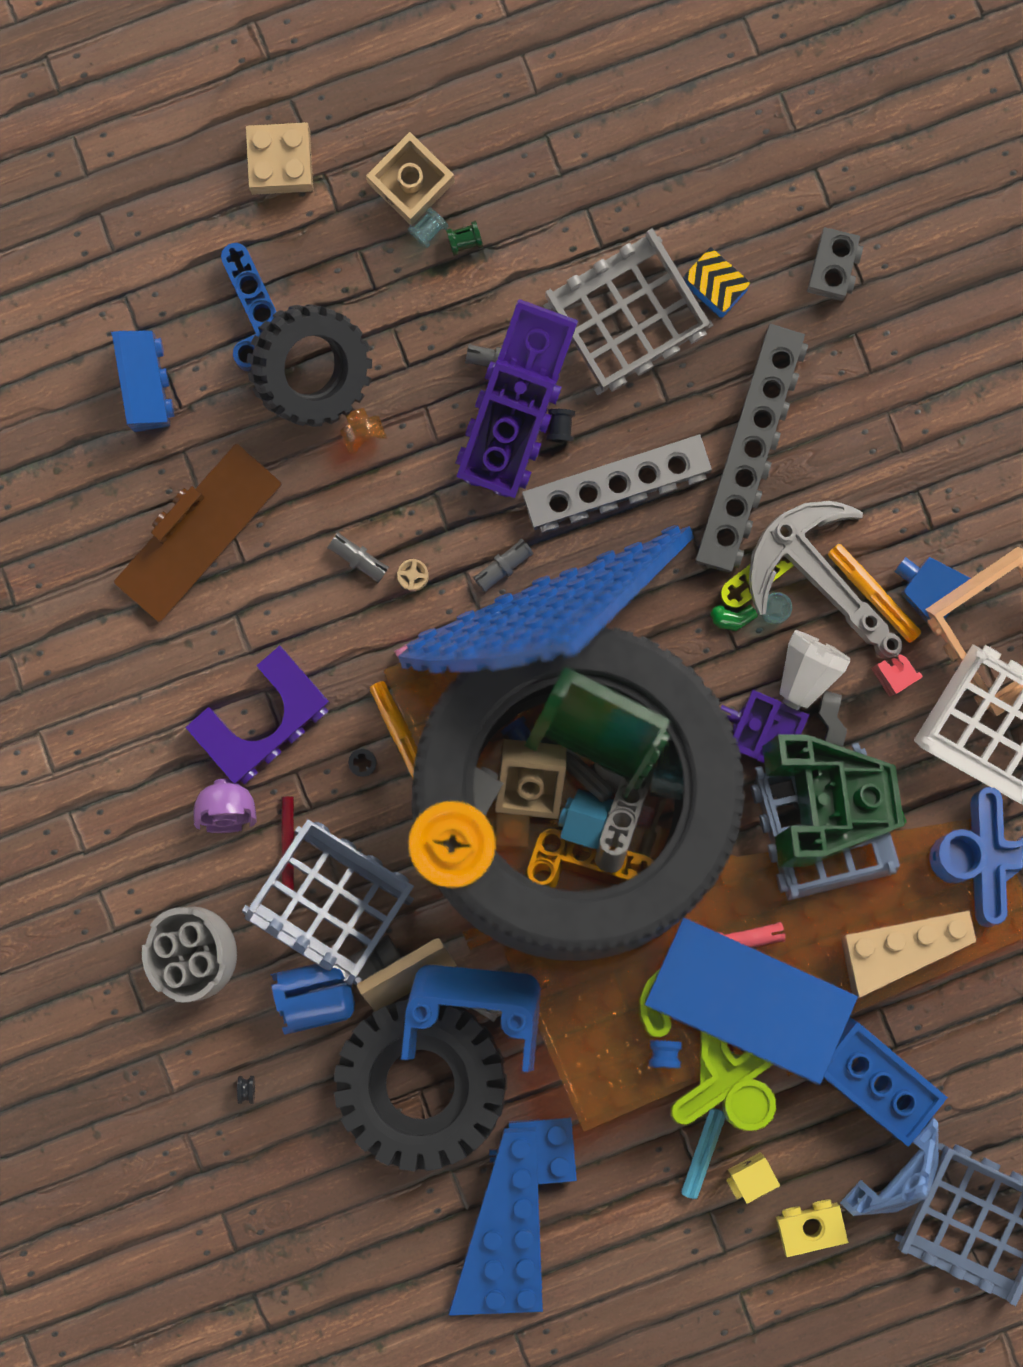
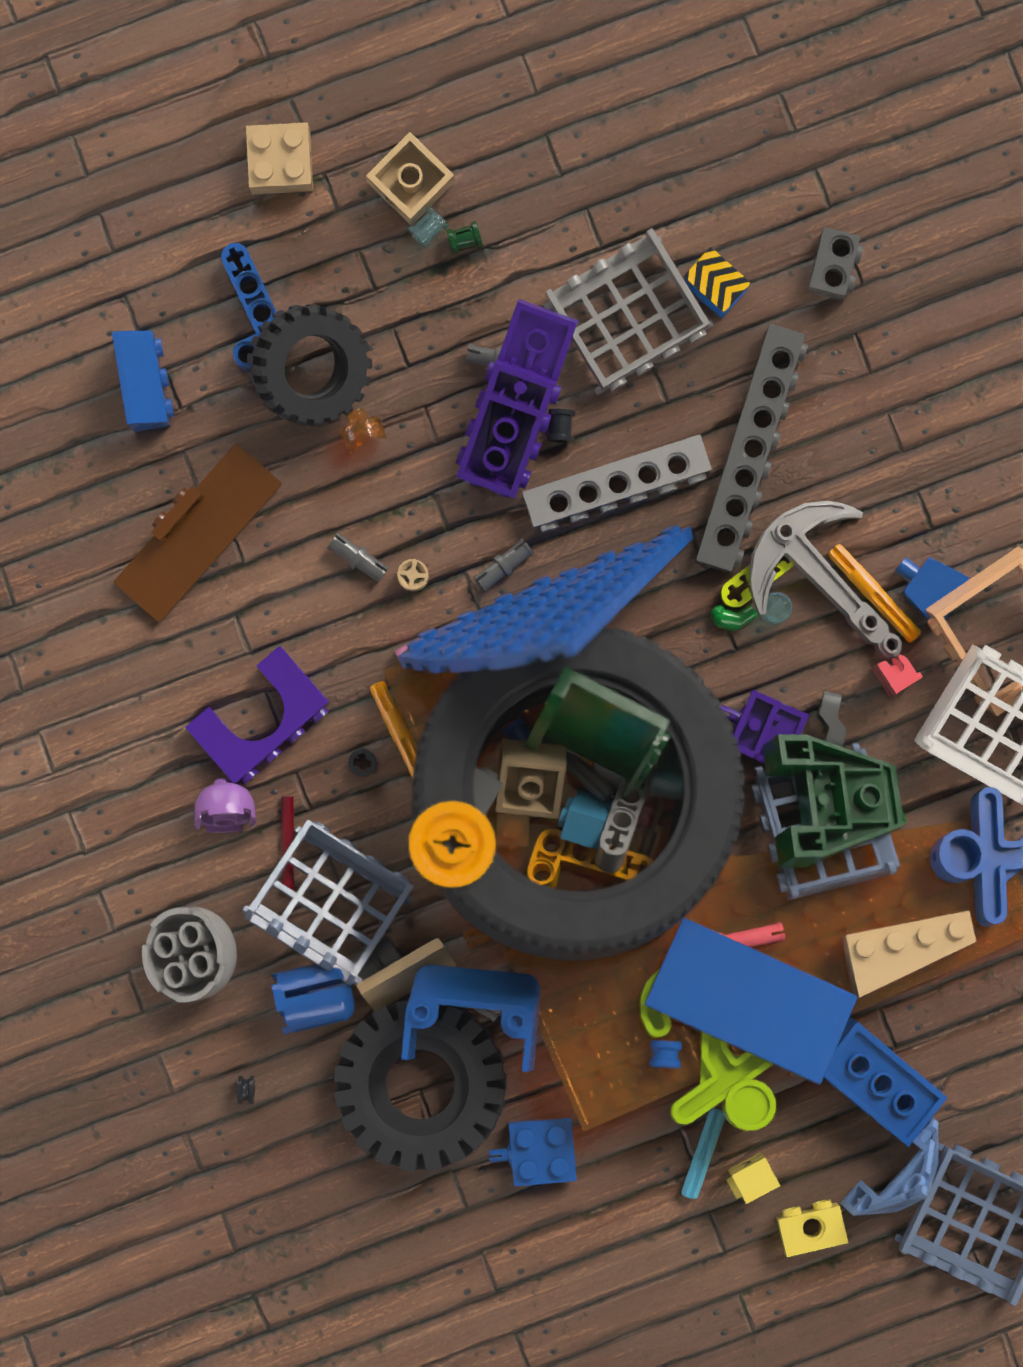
blue wing [449,1127,543,1315] -> none
white cone [780,630,850,710] -> none

